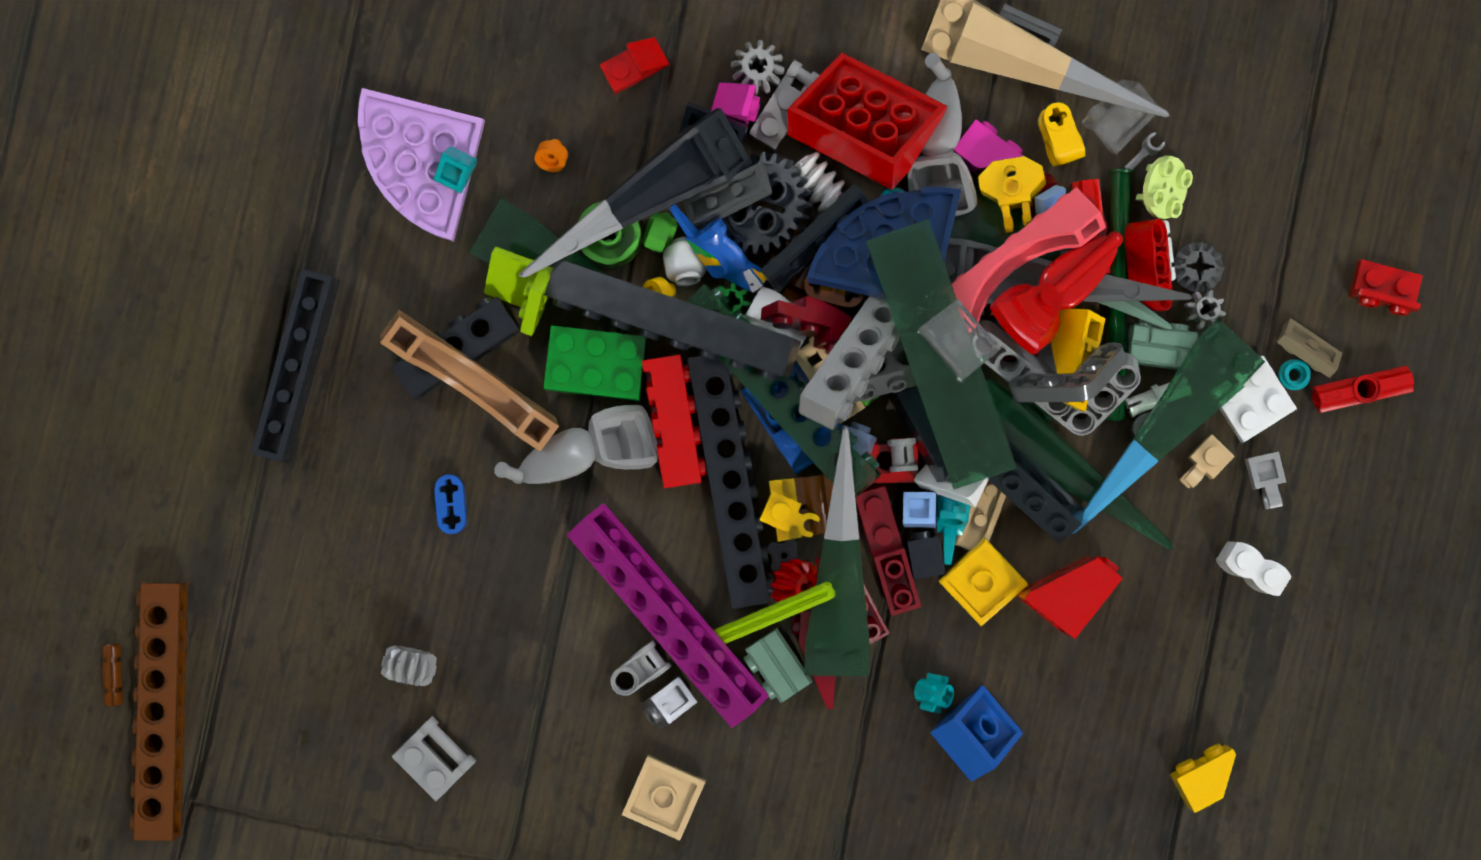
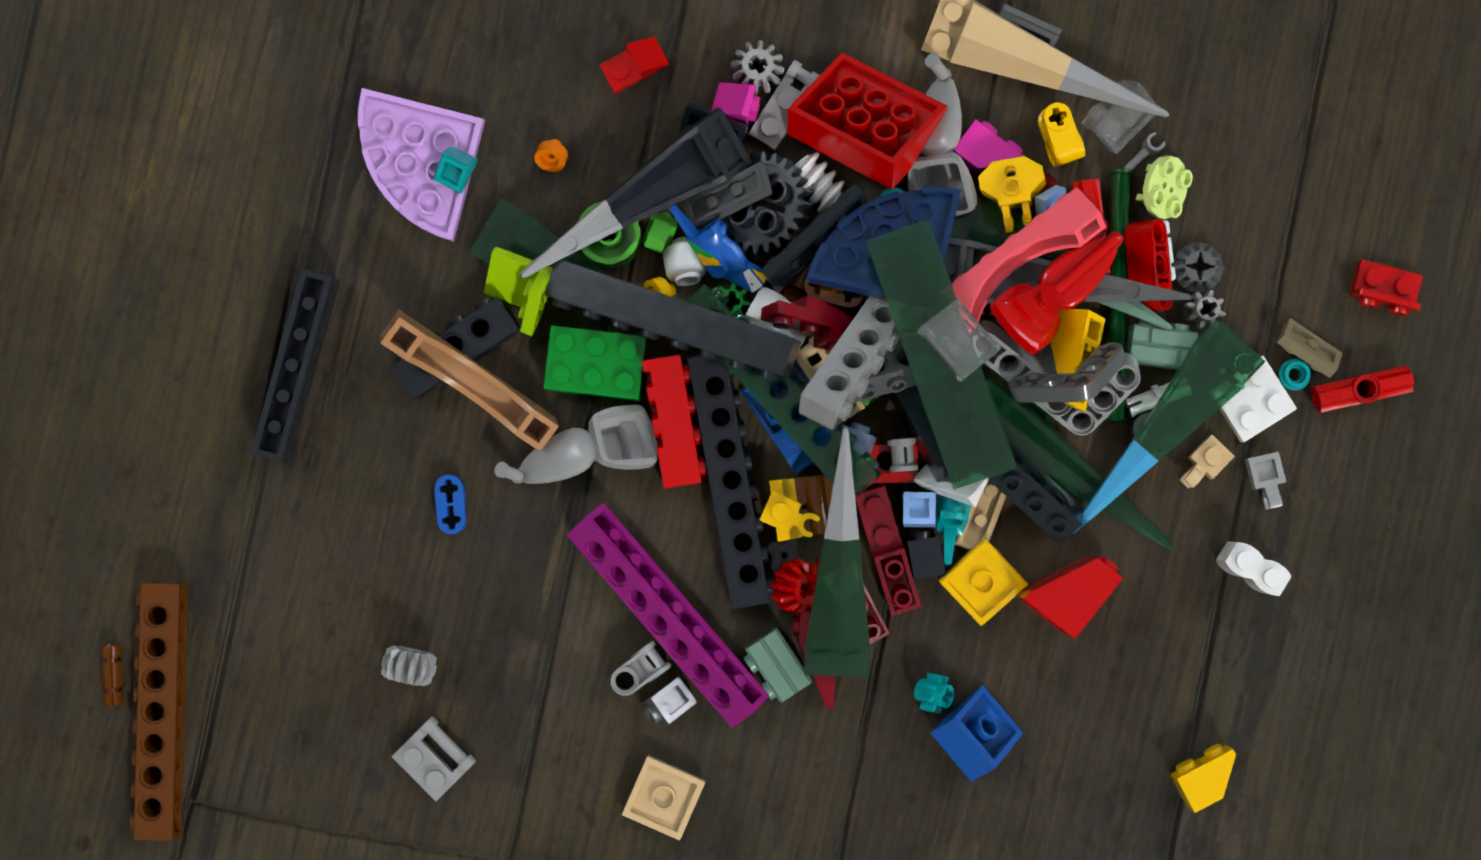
lime axle [713,582,835,644] -> none

